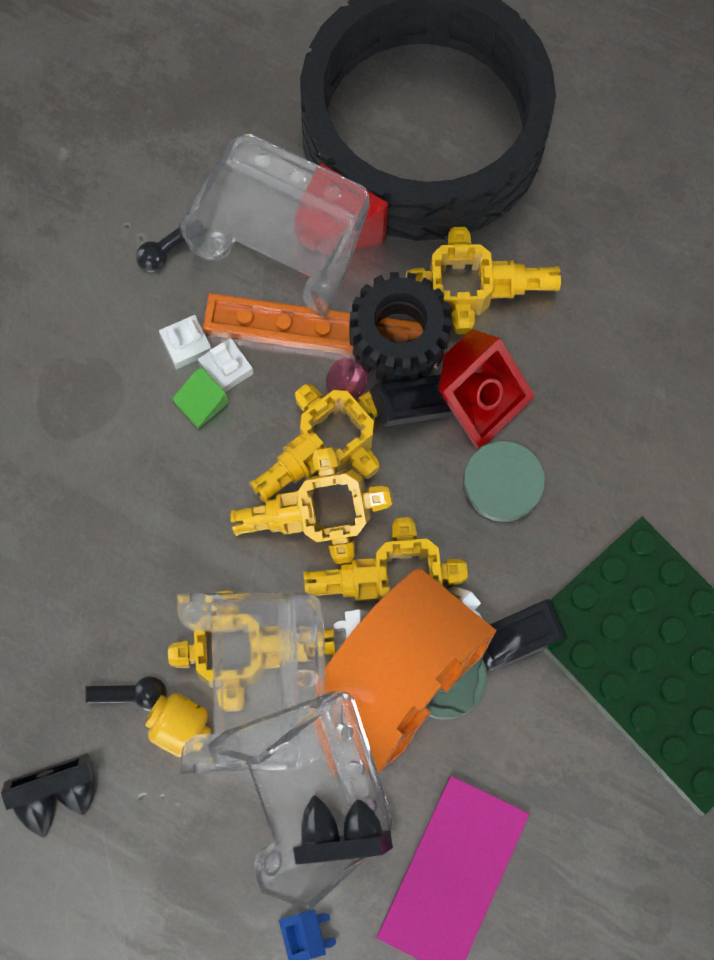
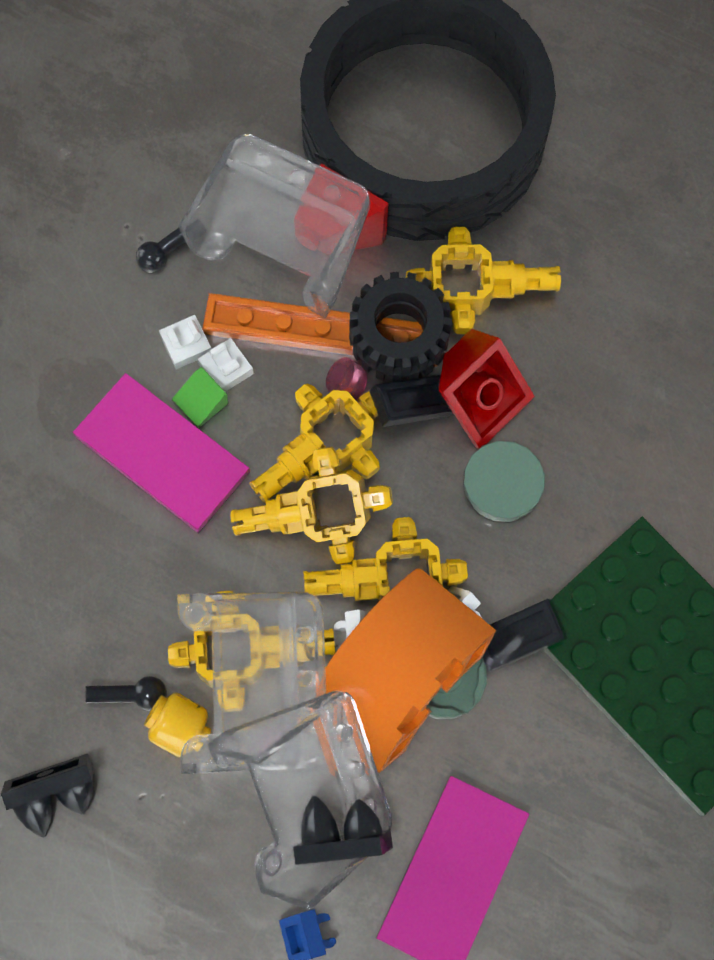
none -> dark pink tile [73,373,250,533]

